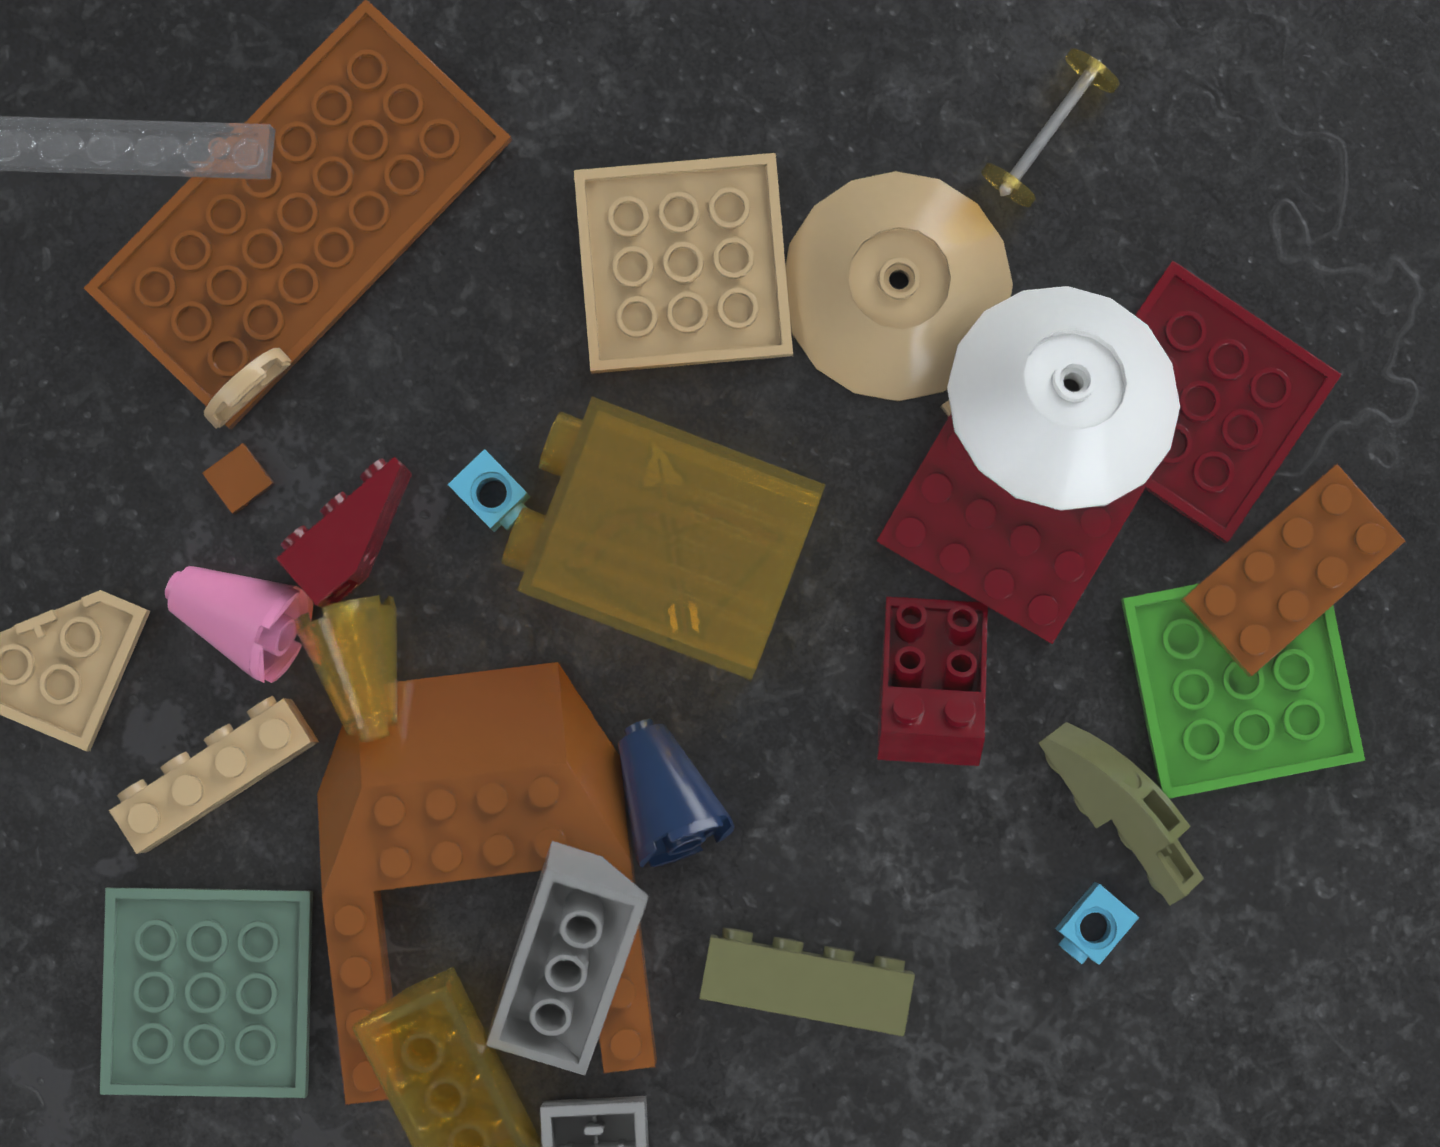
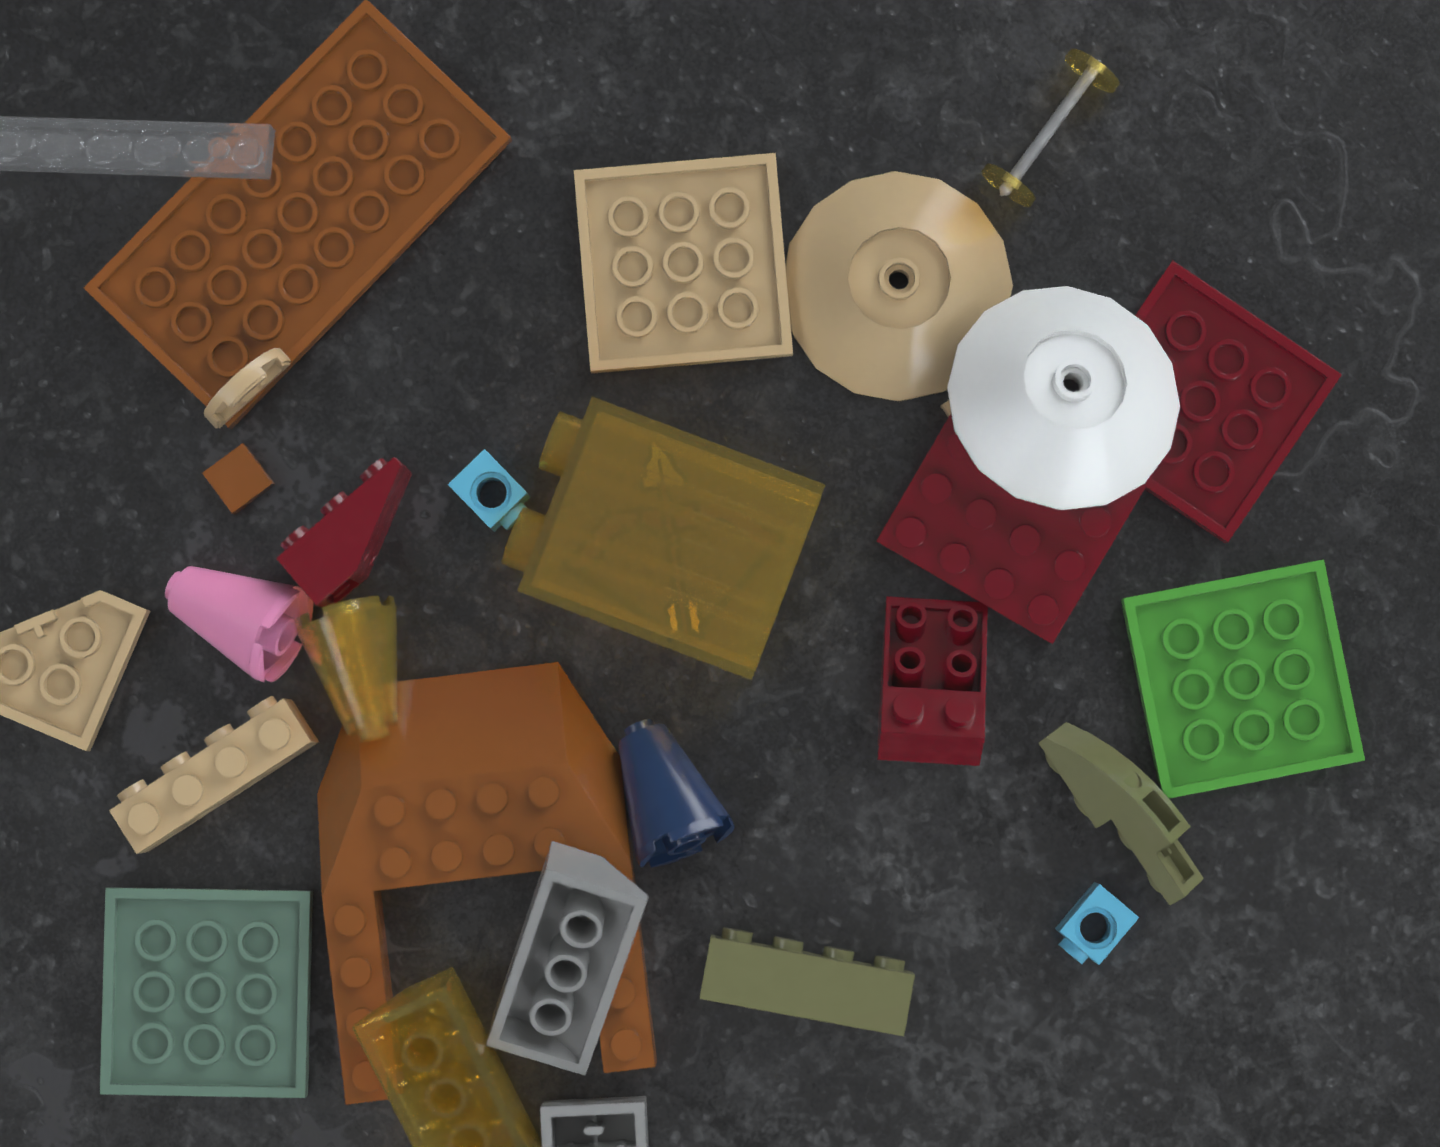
dark orange plate [1181,464,1405,677] -> none

